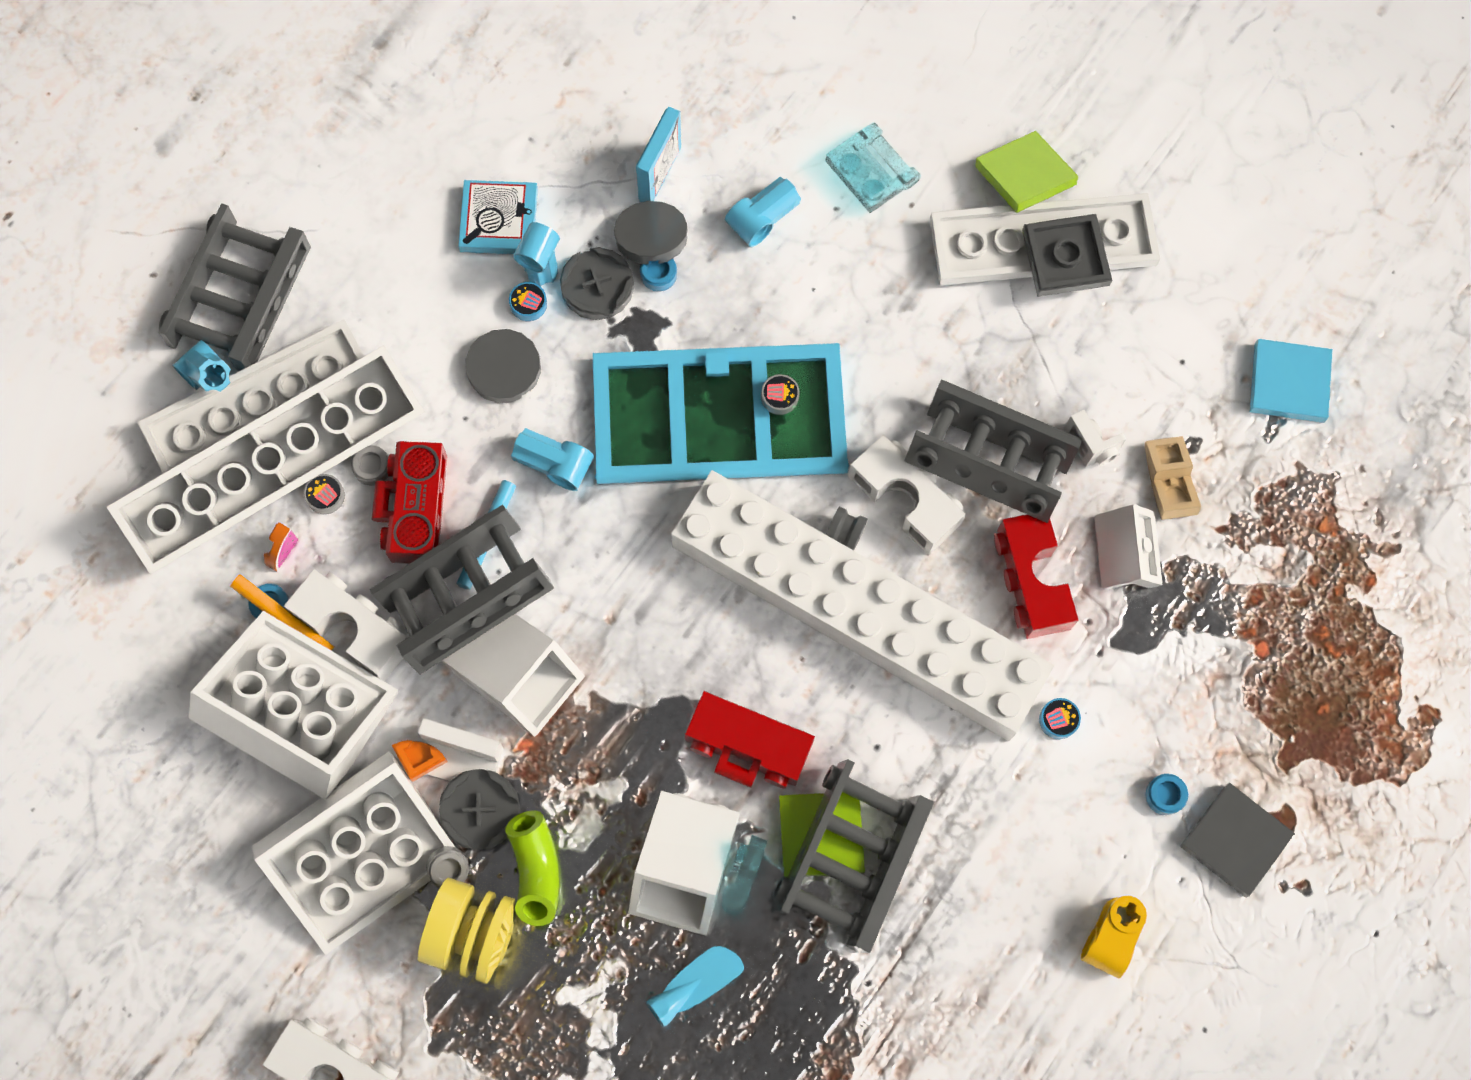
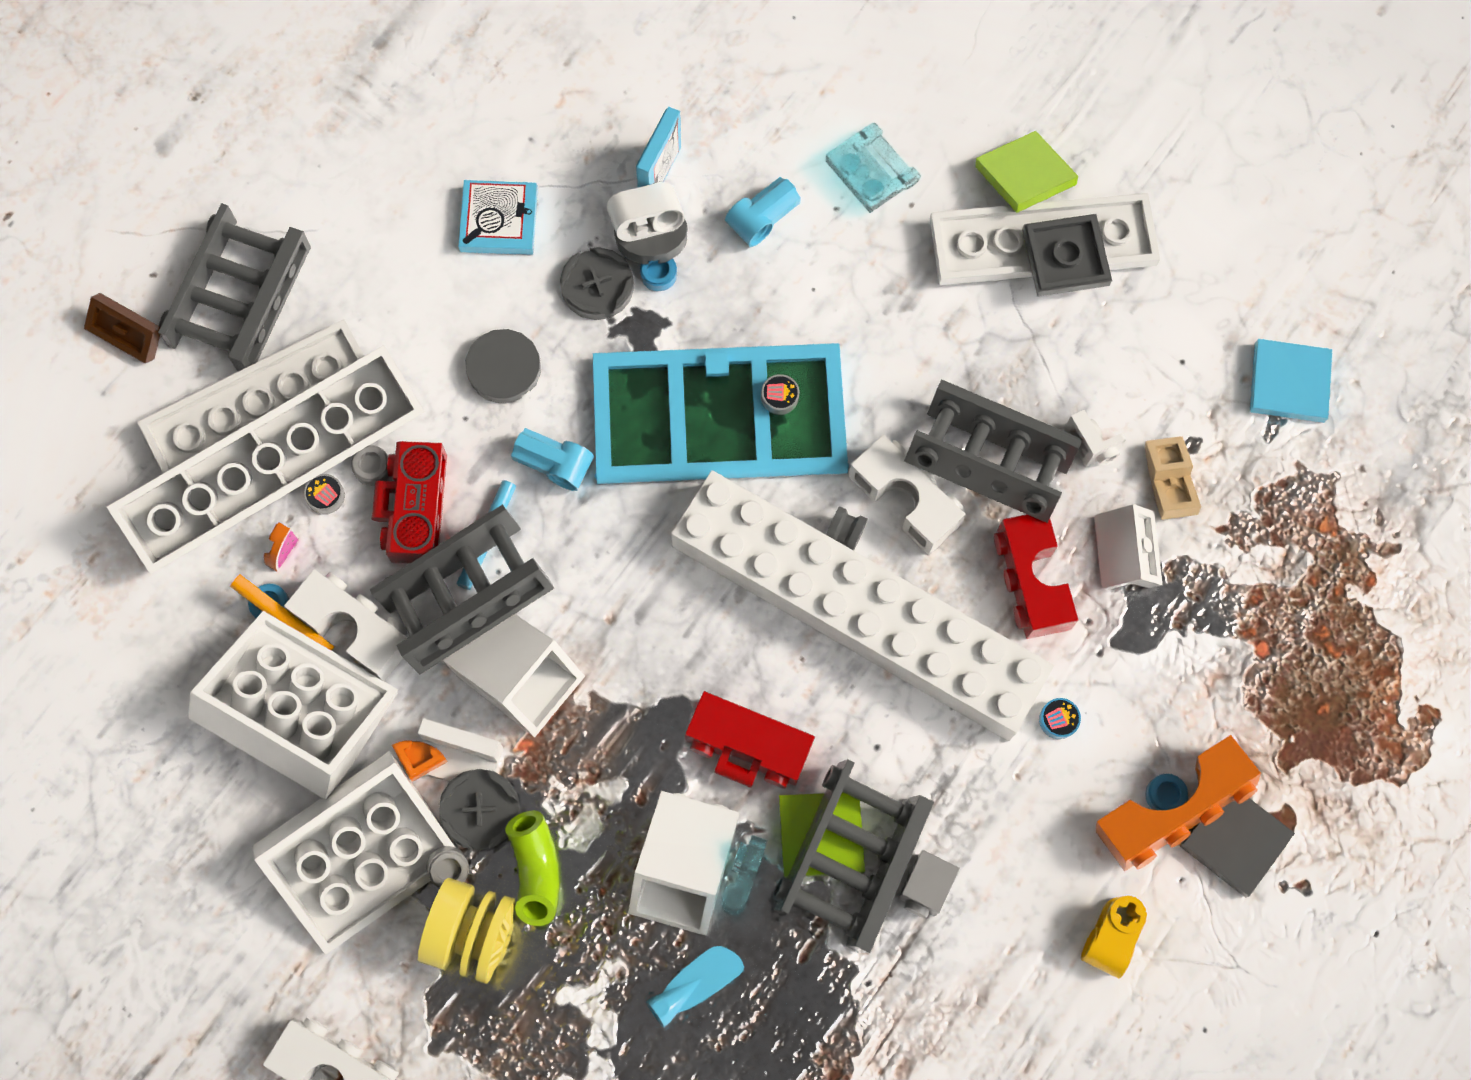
medium azure piece [172,340,231,392] -> none
tile [509,282,547,321] -> none
medium azure piece [513,222,560,286] -> none
none -> reddish brown plate [84,293,161,364]
none -> white beam [607,182,685,242]
none -> light grey brick [898,850,960,919]
none -> orange arch [1096,735,1261,872]

